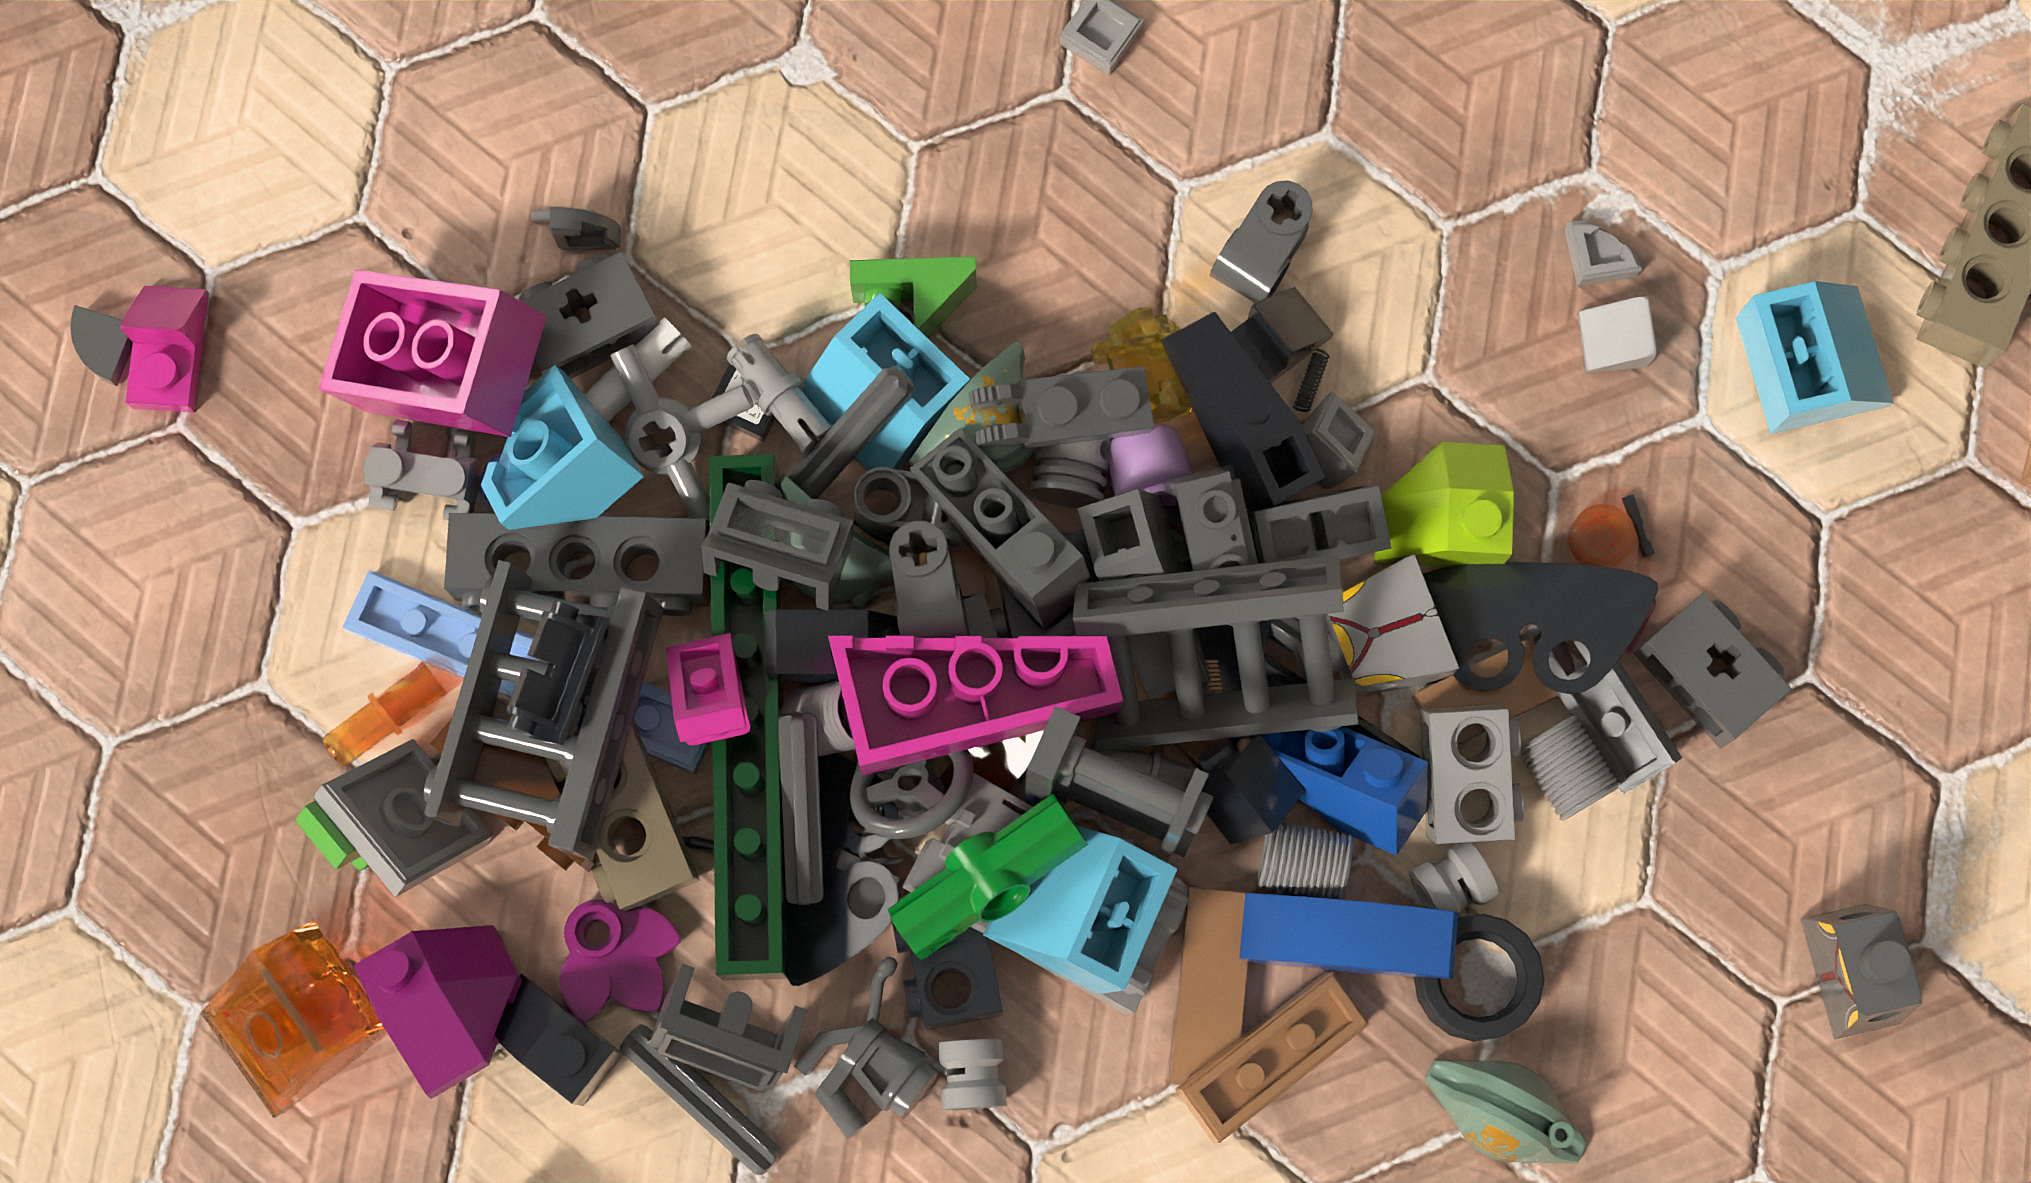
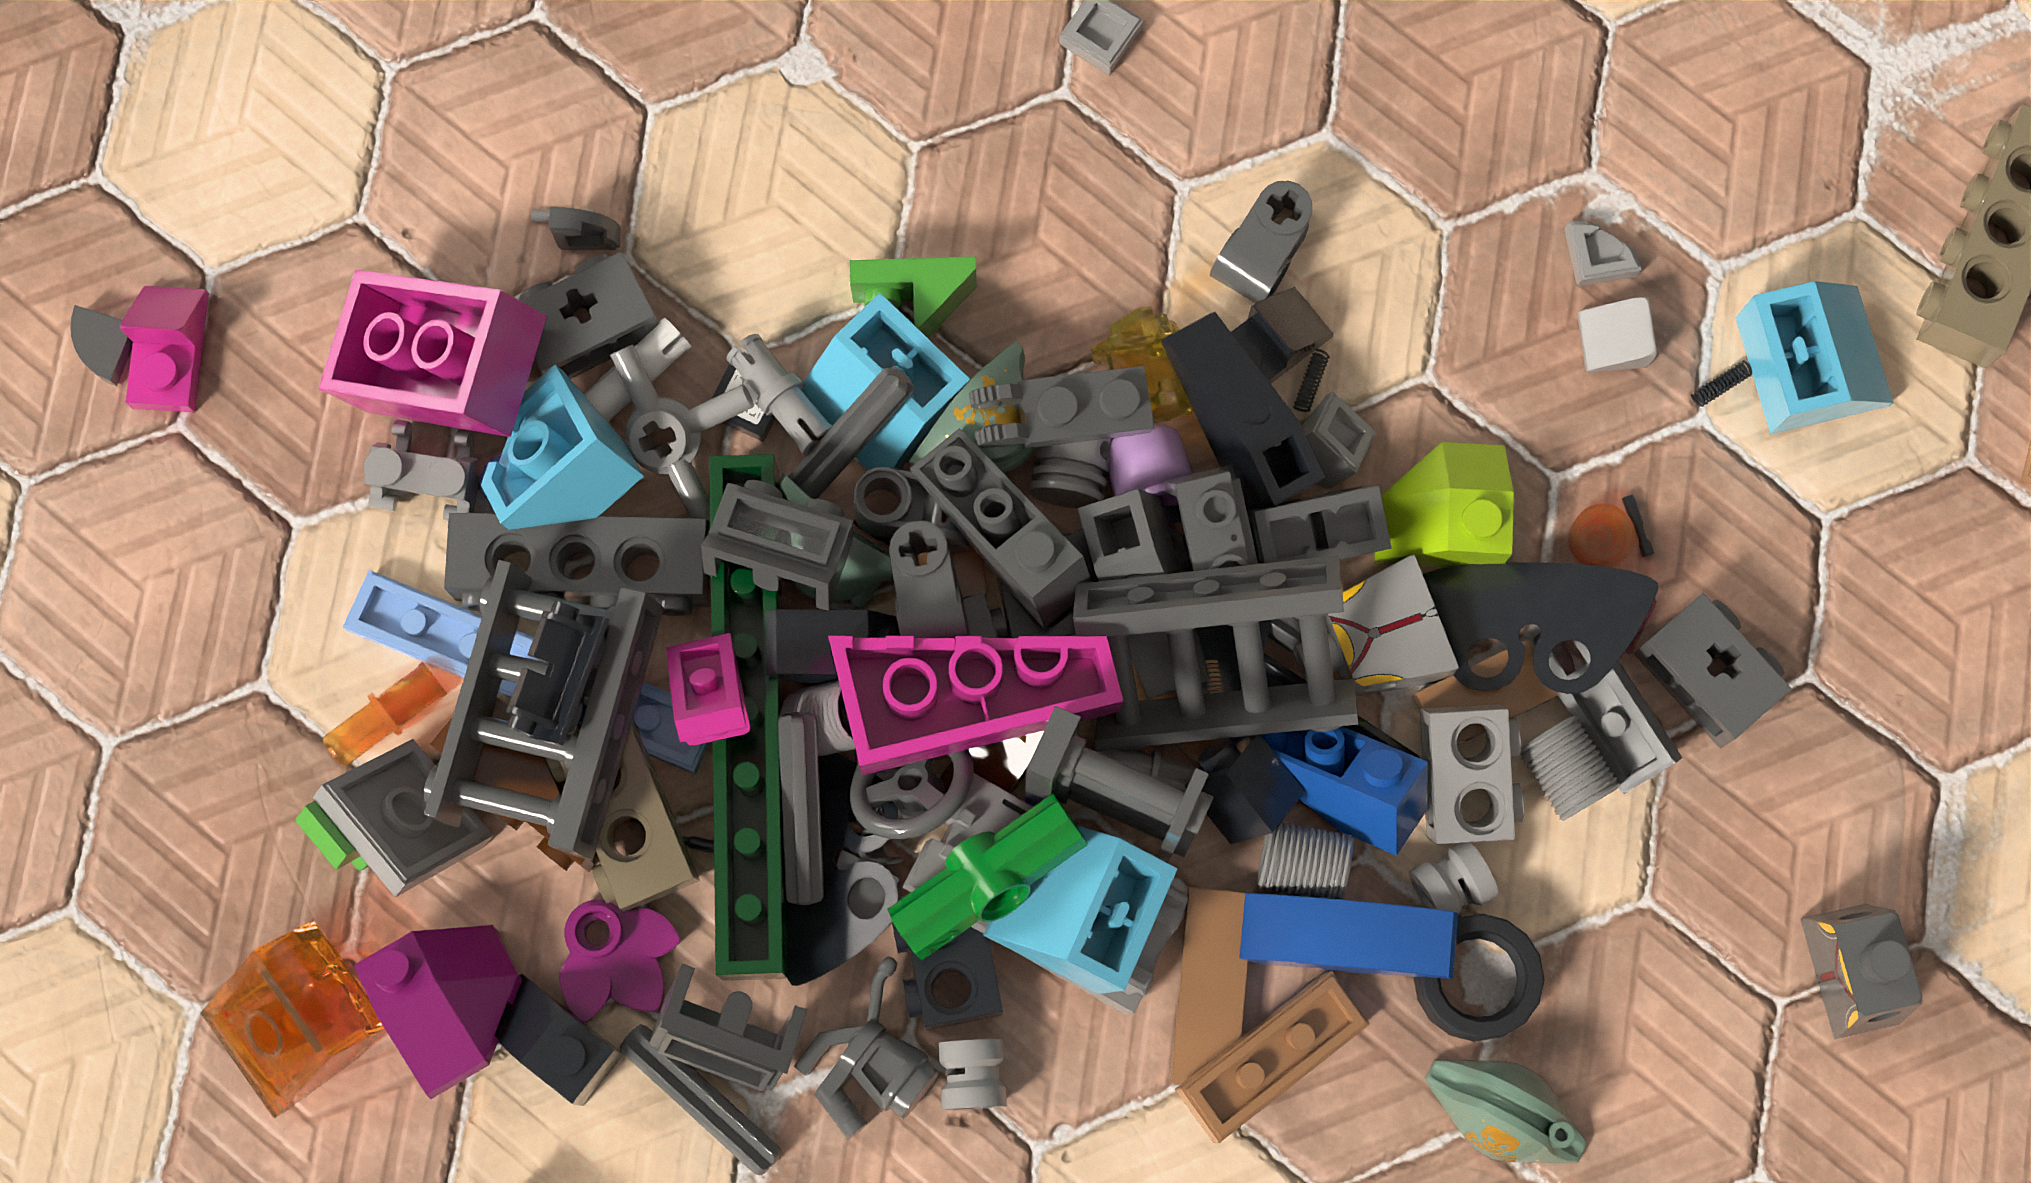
none -> black leg [1691,360,1752,407]

